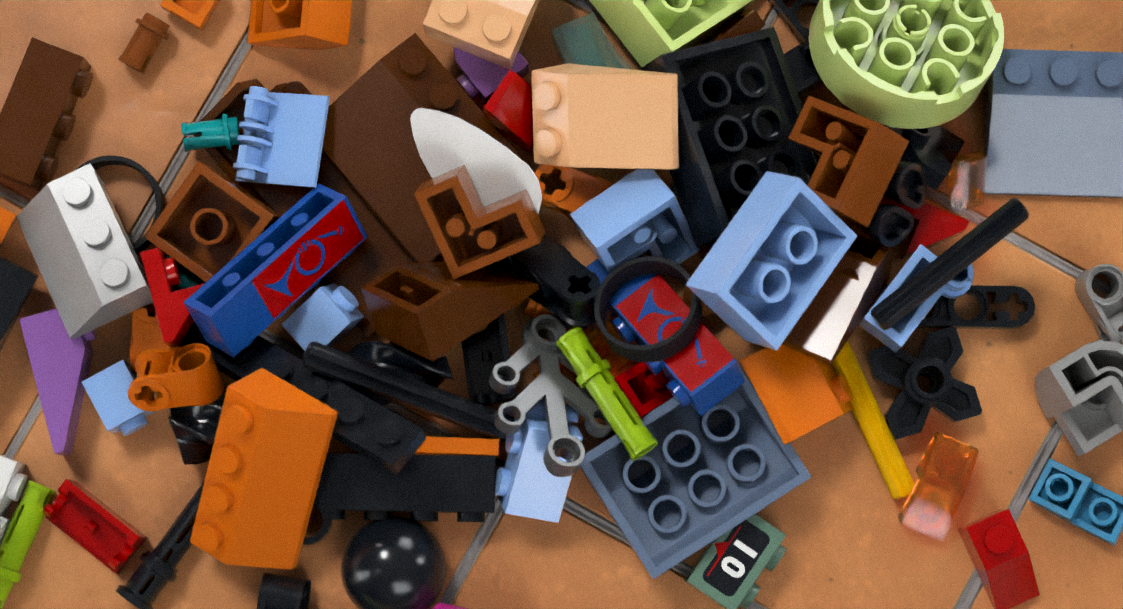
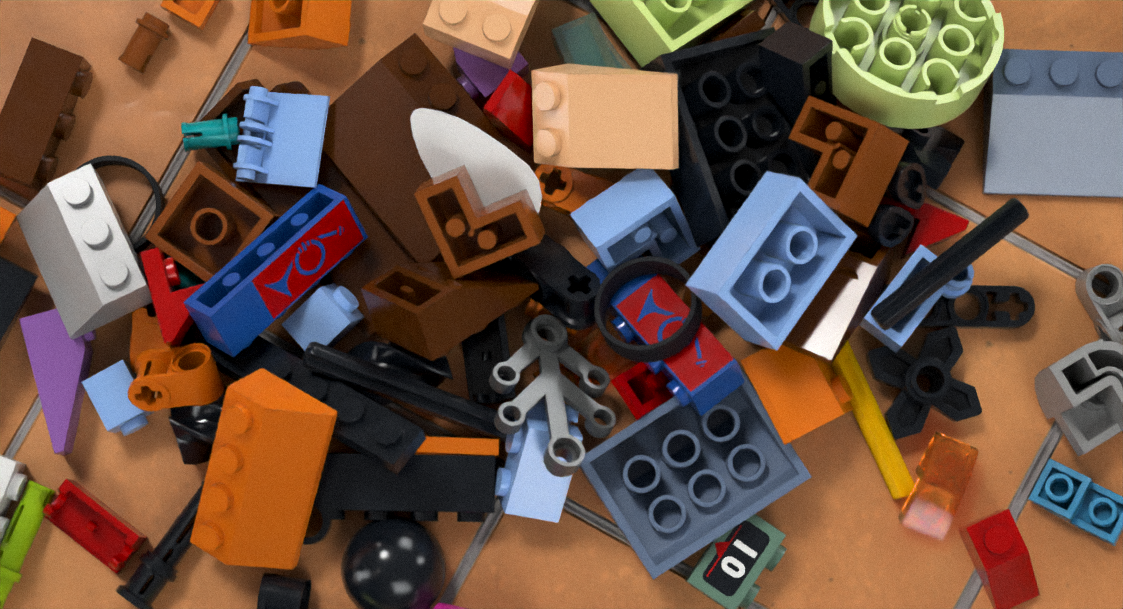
lime pin [556,327,658,460] -> none
clear orange slope [947,151,988,210] -> none
none -> black slope [758,21,837,125]

